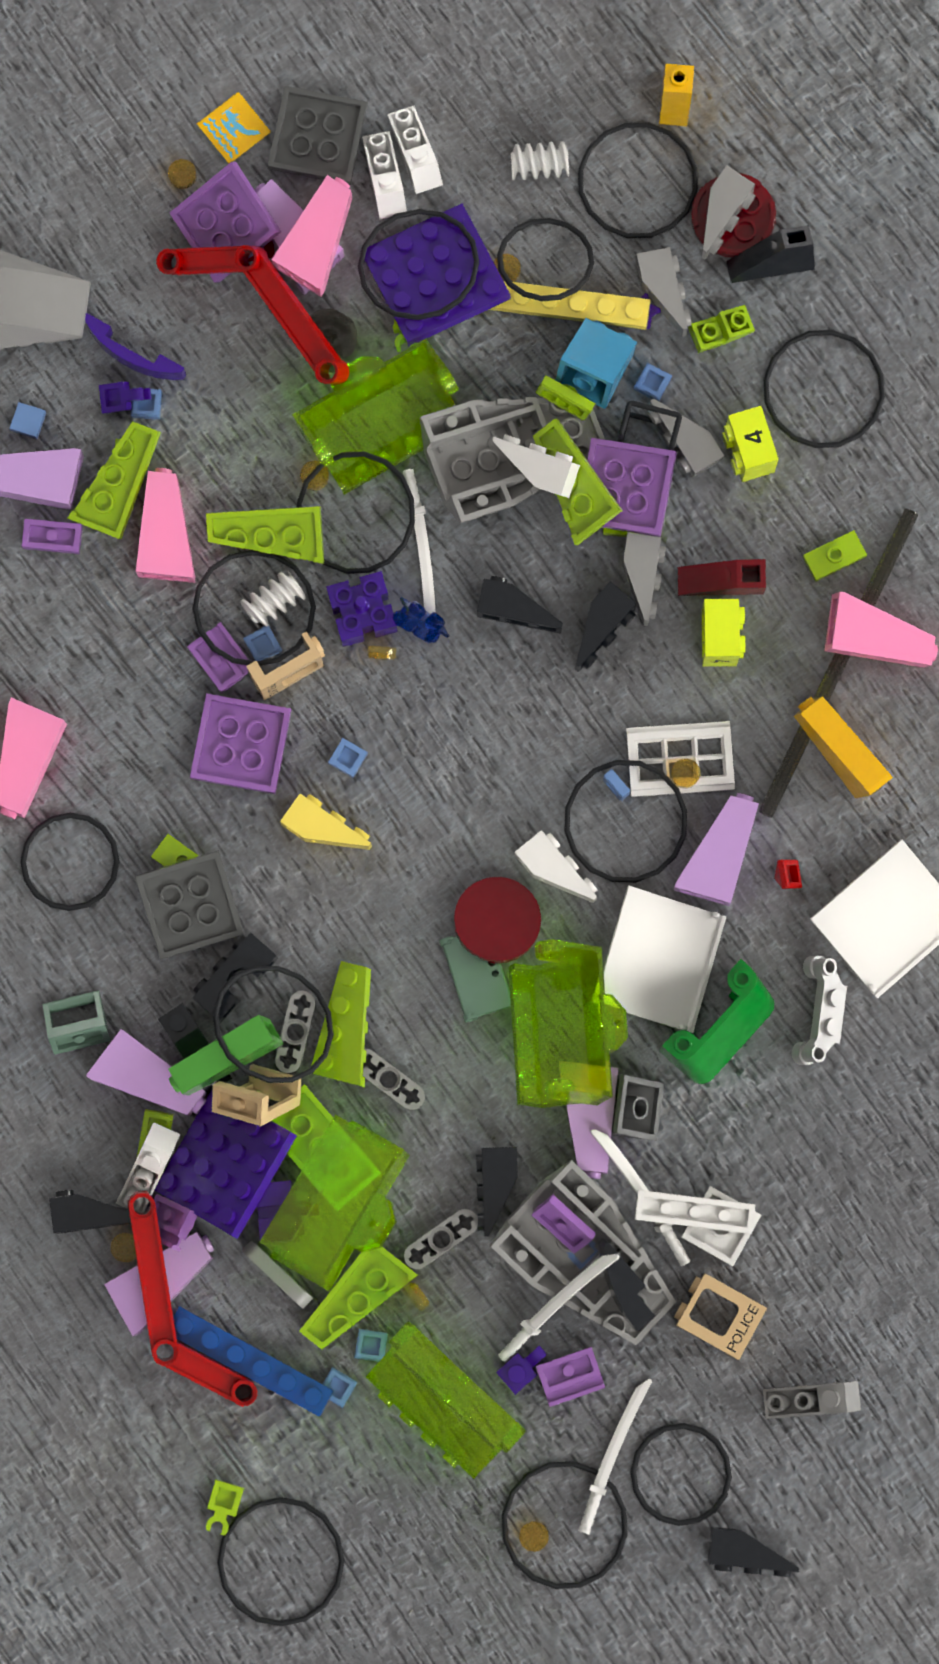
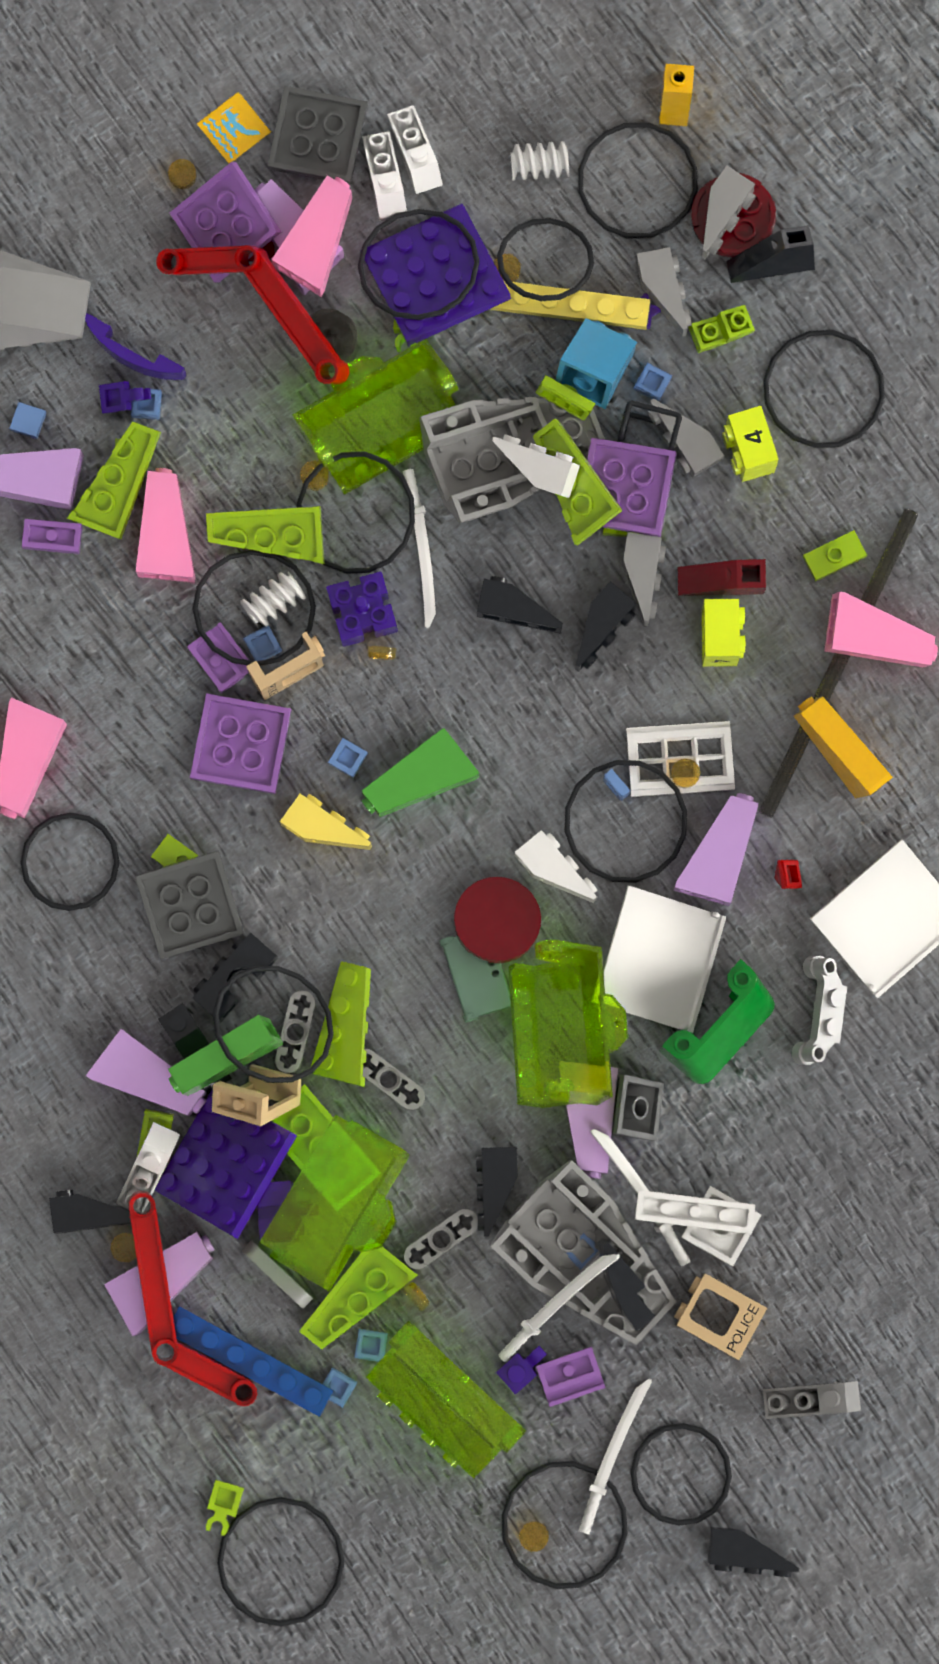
sand green tile [42,990,111,1055] -> none
medium lavender plate [154,1194,197,1252] -> none
clear blue hinge [393,597,449,643] -> none
medium lavender plate [532,1195,596,1254] -> none
none -> bright green slope [361,728,480,817]

